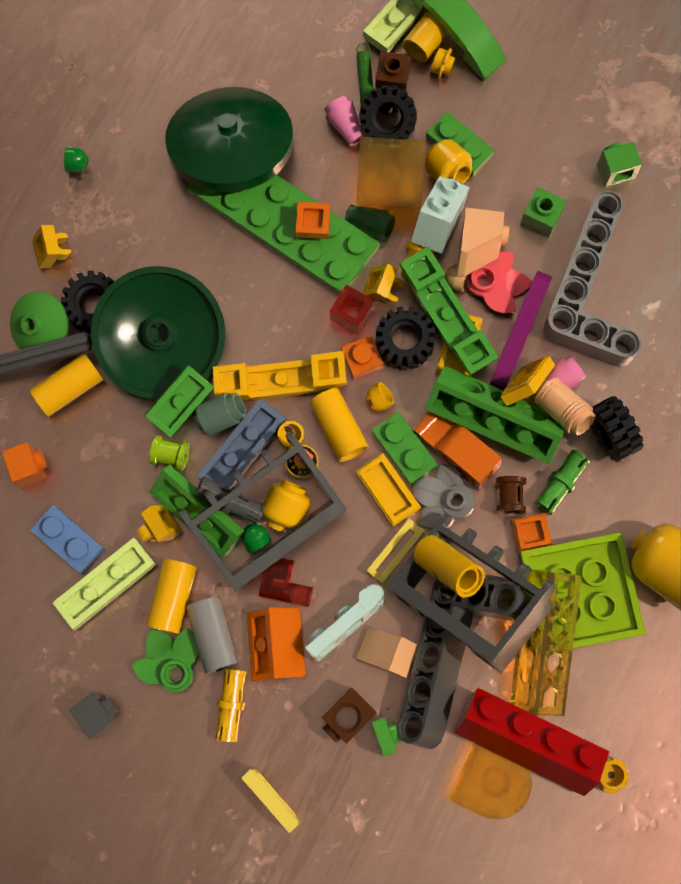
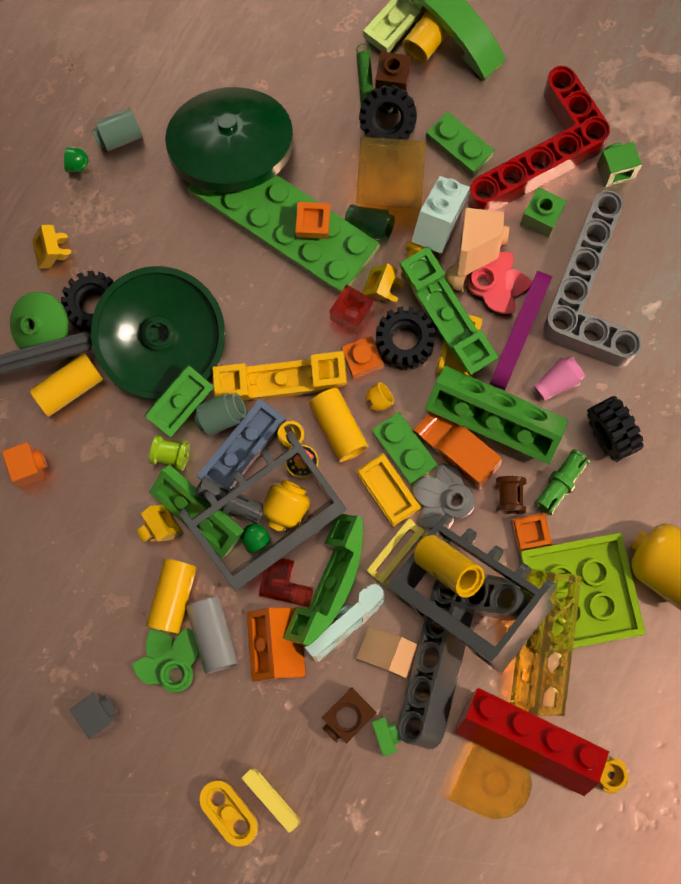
medium blue plate [30,505,105,575] -> none
yellowish green plate [52,537,156,630] -> none
yellow pin [215,668,247,742] -> none
bright pink cone [324,96,365,146] -> none
yellow head [425,139,472,184] -> none
yellow plate [430,48,456,78] -> none
yellow tile [500,356,555,406] -> none
light nougat head [535,378,596,435] -> none
none -> sand green brick [92,107,143,152]
none -> yellow plate [199,780,259,847]
none -> bright green slope [283,514,363,646]
none -> red beam [468,66,610,211]

